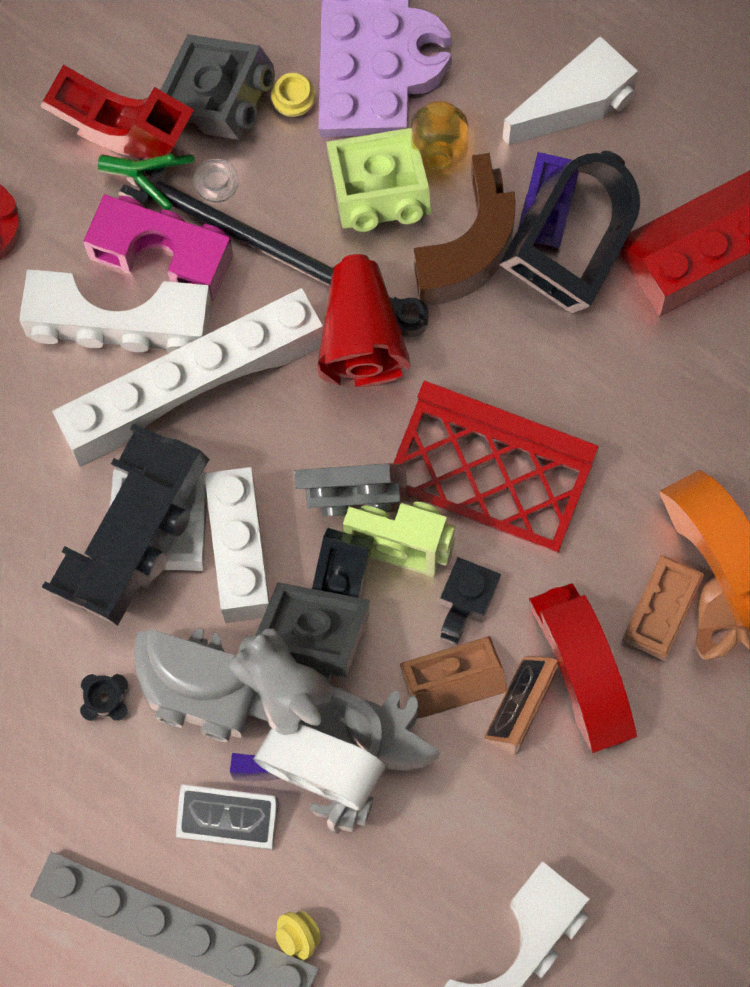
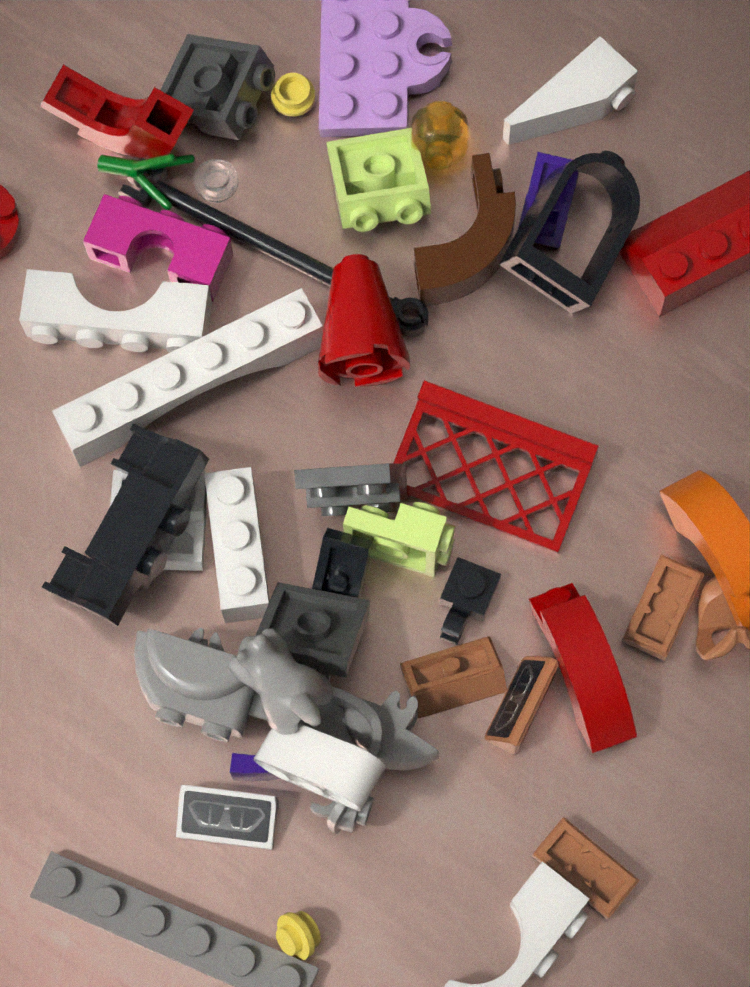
black plate [80,674,128,722] -> none
none -> nougat plate [532,817,640,920]

